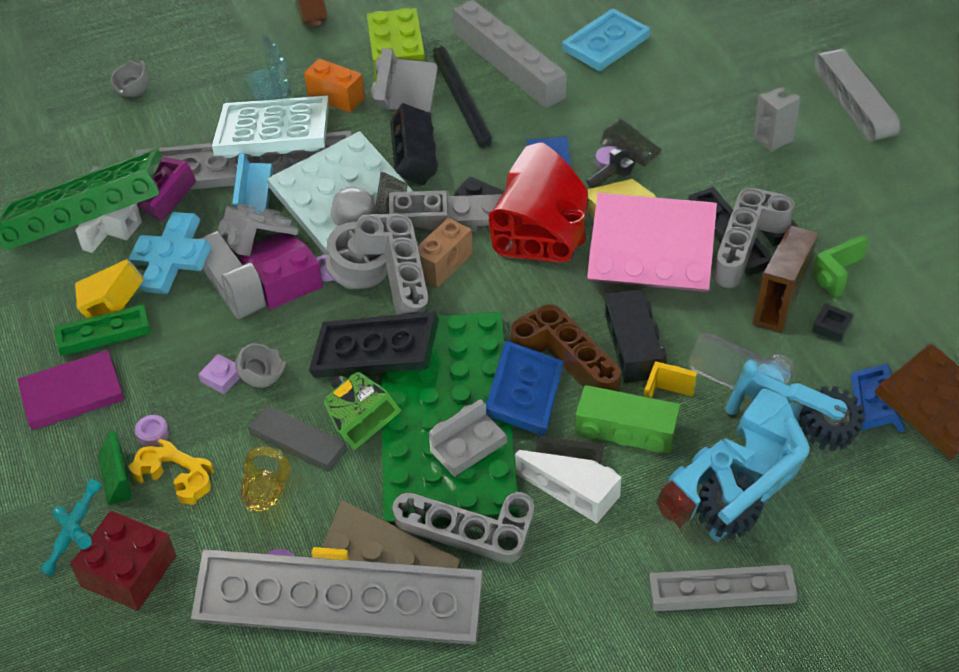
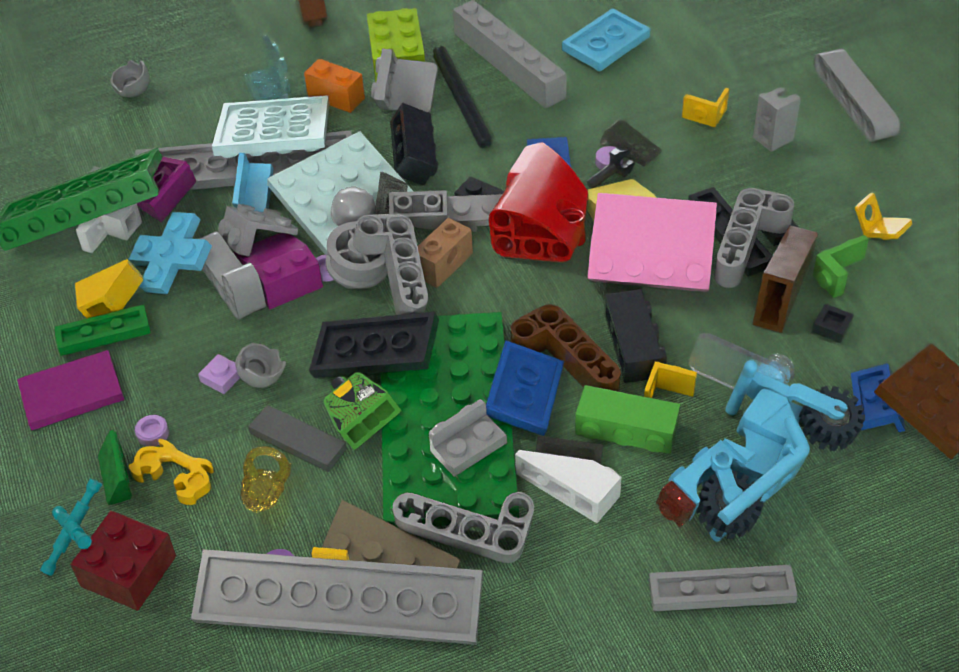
none -> yellow bracket [682,88,729,127]
none -> yellow bracket [855,193,913,240]

